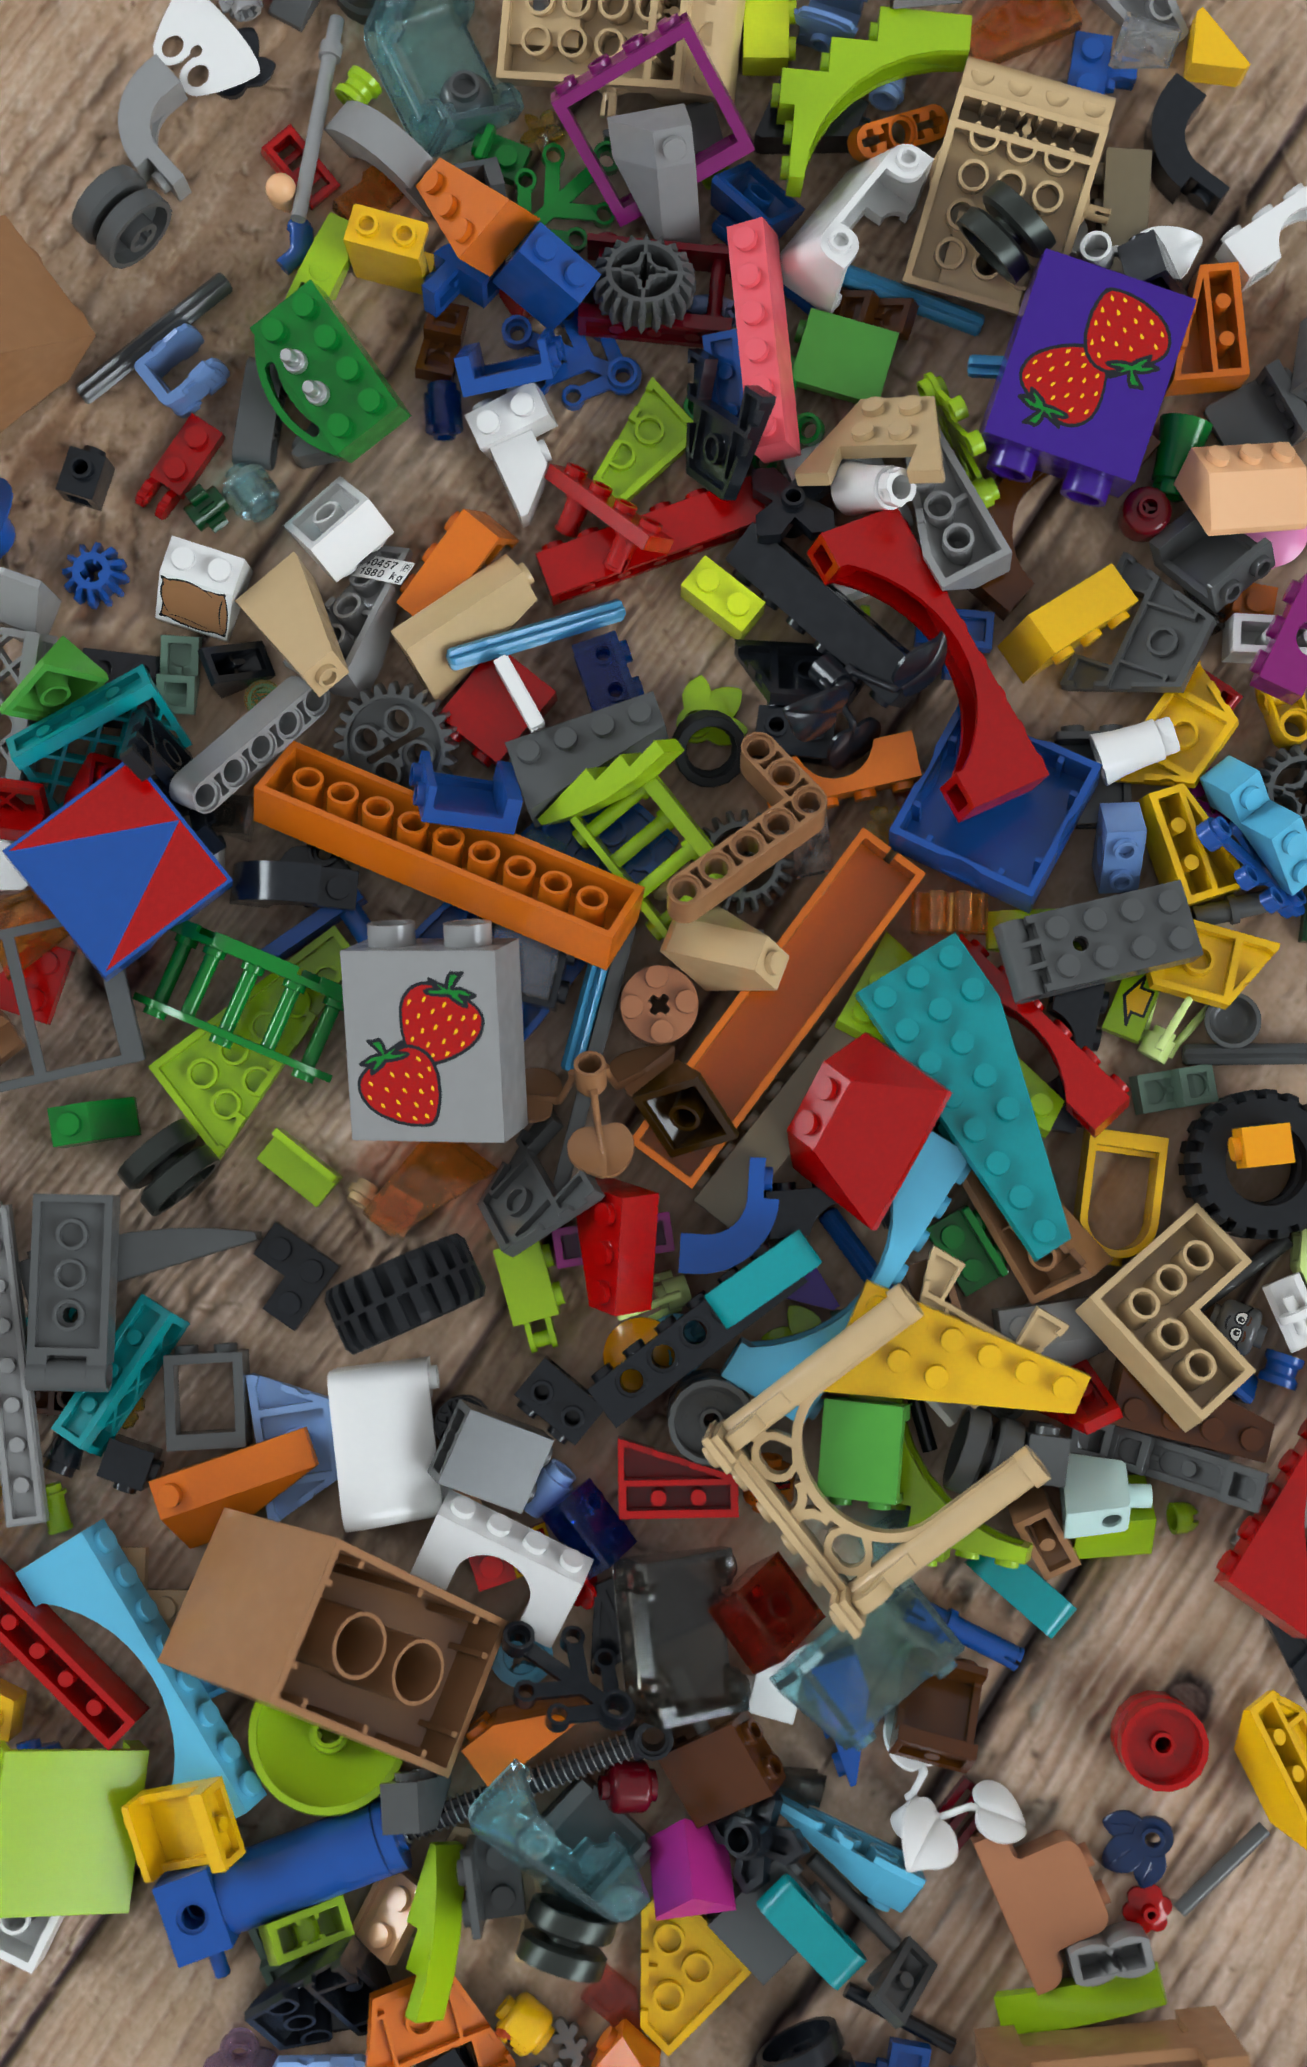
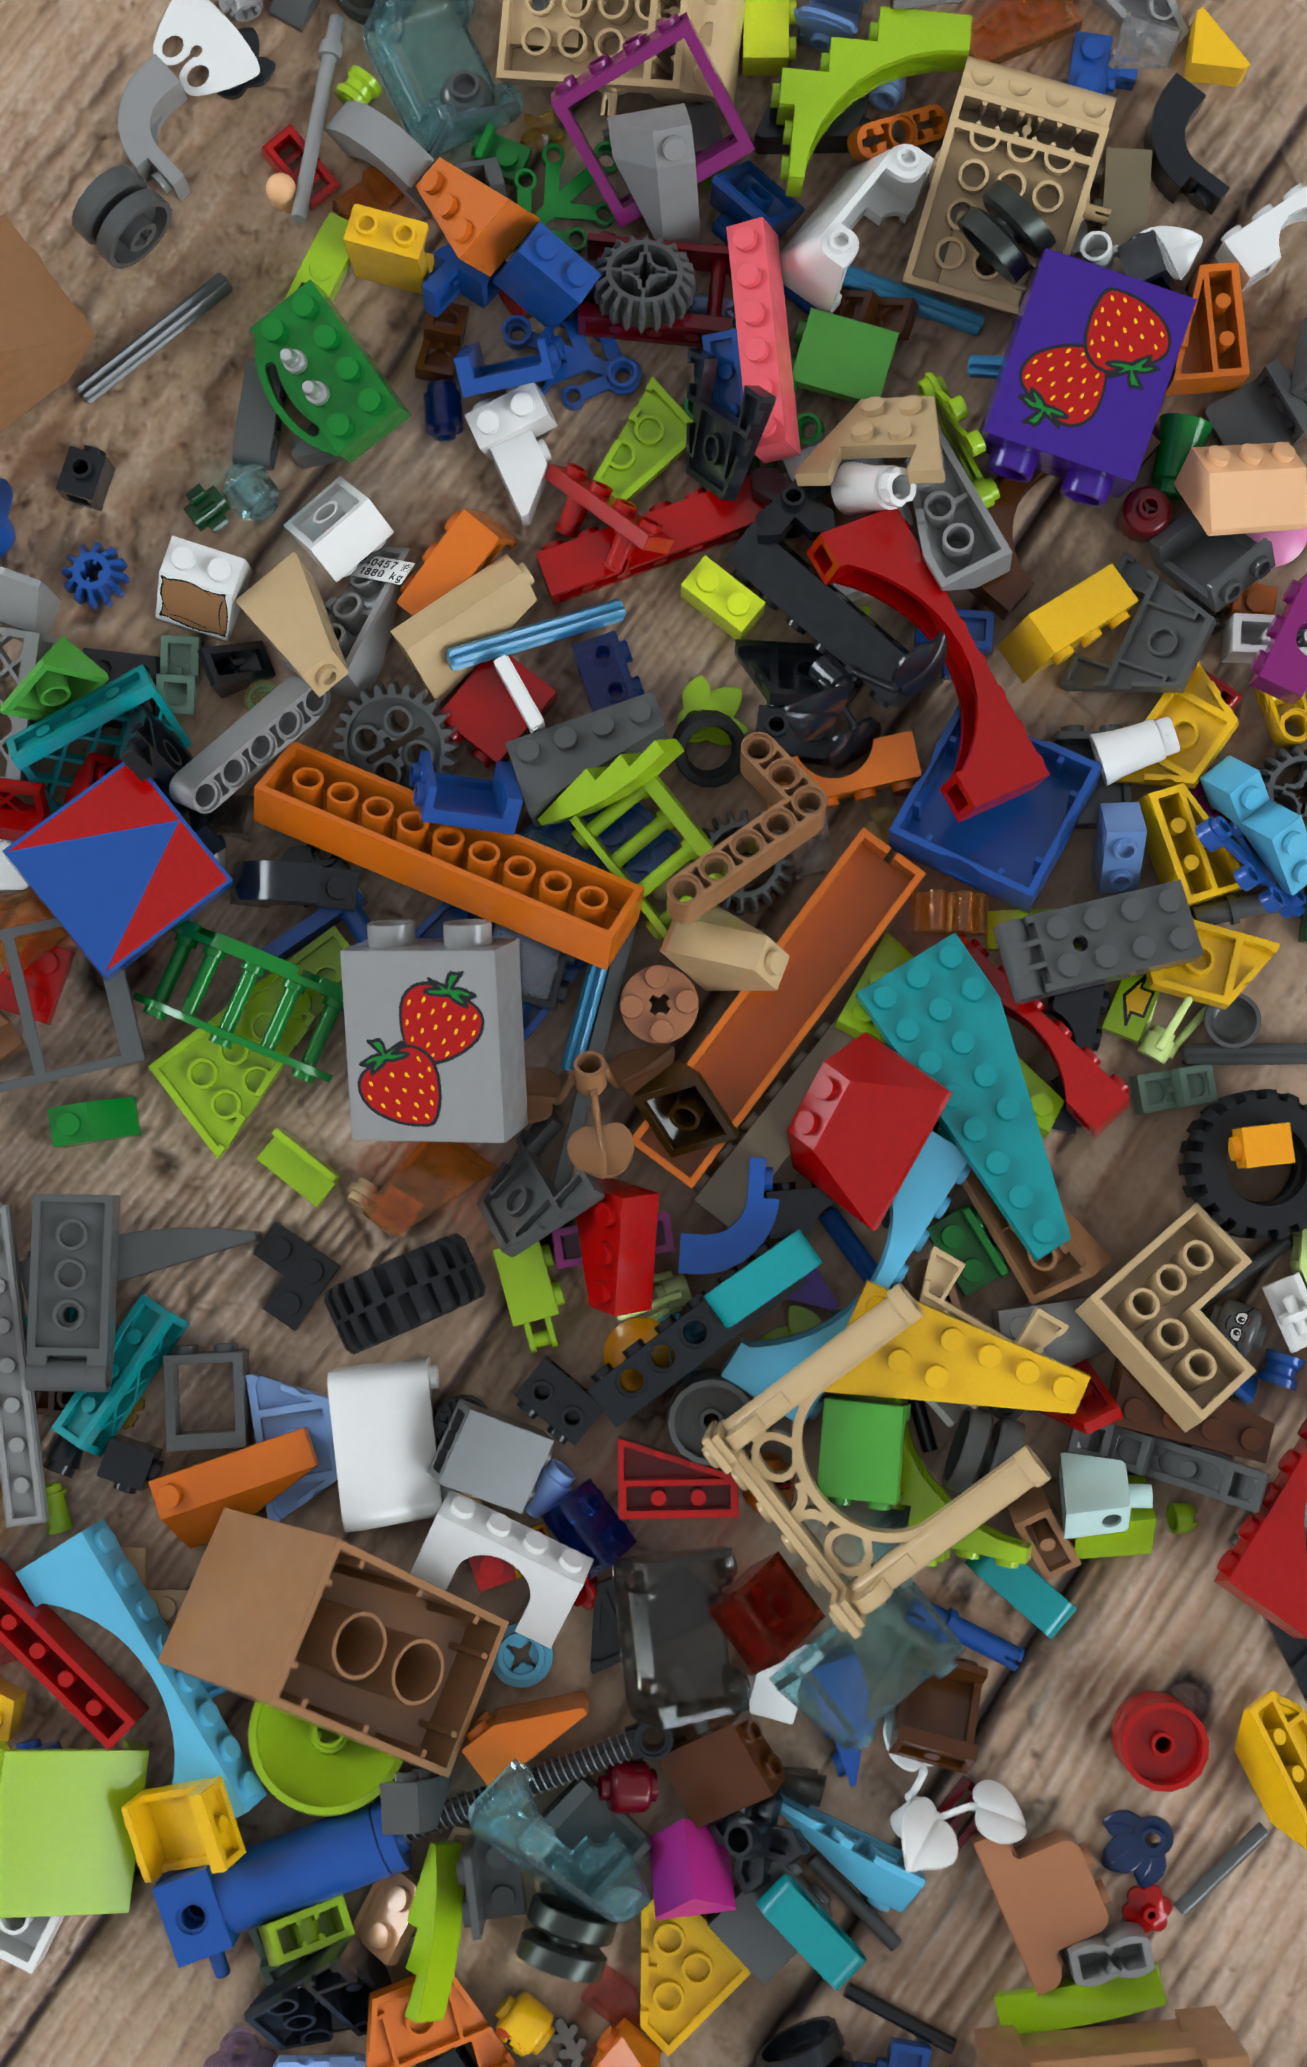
pearl dark grey wheel [117,1119,221,1216] -> none
medium blue piece [134,323,230,418] -> none
red hinge [135,413,226,520] -> none
blue arm [276,219,314,275] -> none
black plant [501,1621,636,1733] -> none
dark grey slope [867,1936,938,2029] -> none
dark grey brick [1023,1421,1071,1488] -> none
yellow window [1073,1128,1169,1267] -> none

